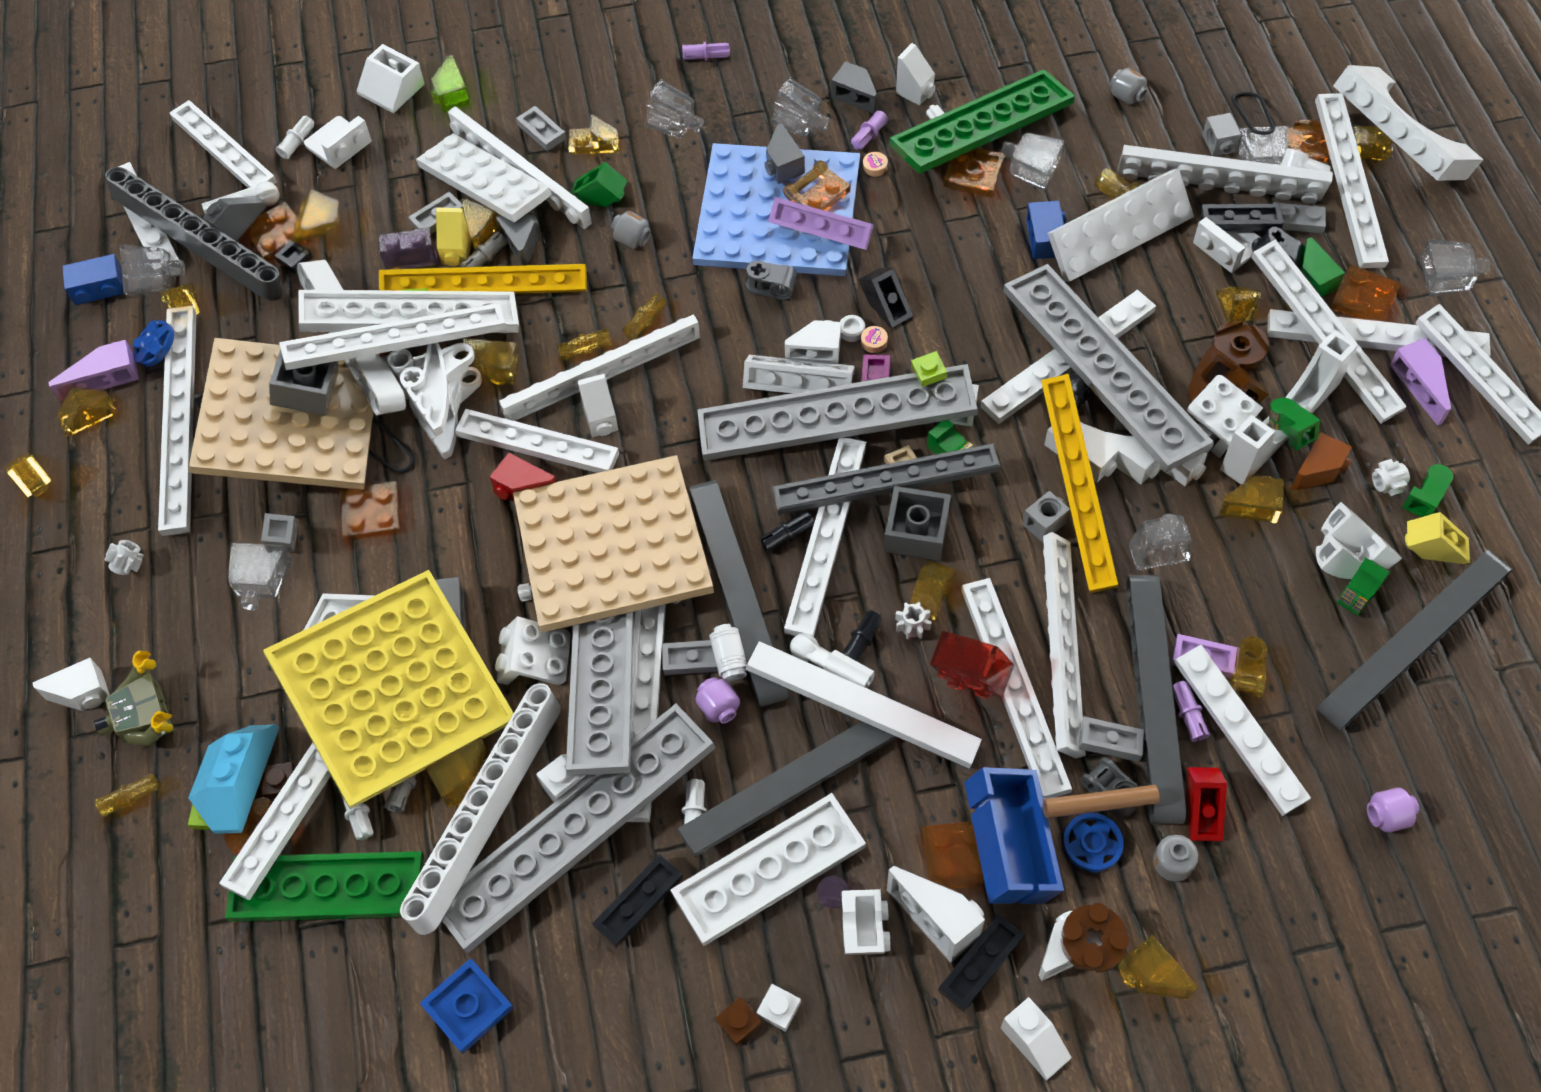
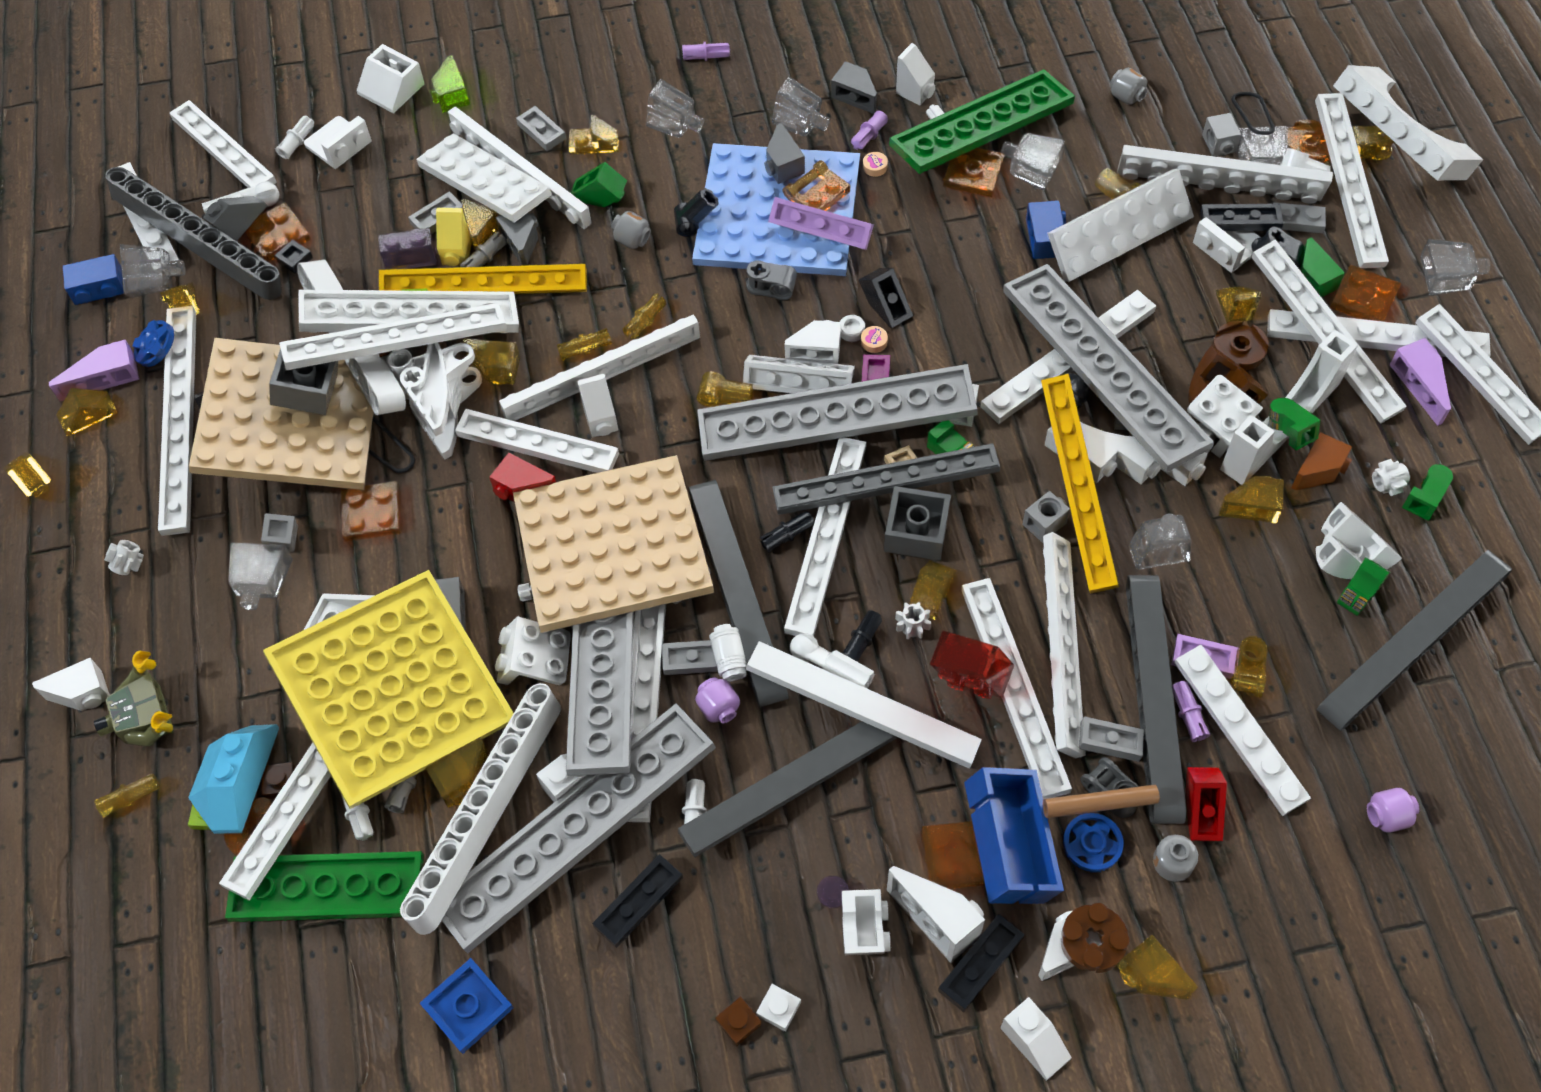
clear yellow slope [291,189,340,243] -> none
white plate [670,793,866,947] -> none
lime plate [911,351,947,387] -> none
light yellow slope [1405,512,1470,564] -> none
none -> black piece [674,188,719,237]
none -> clear yellow piece [696,371,753,407]

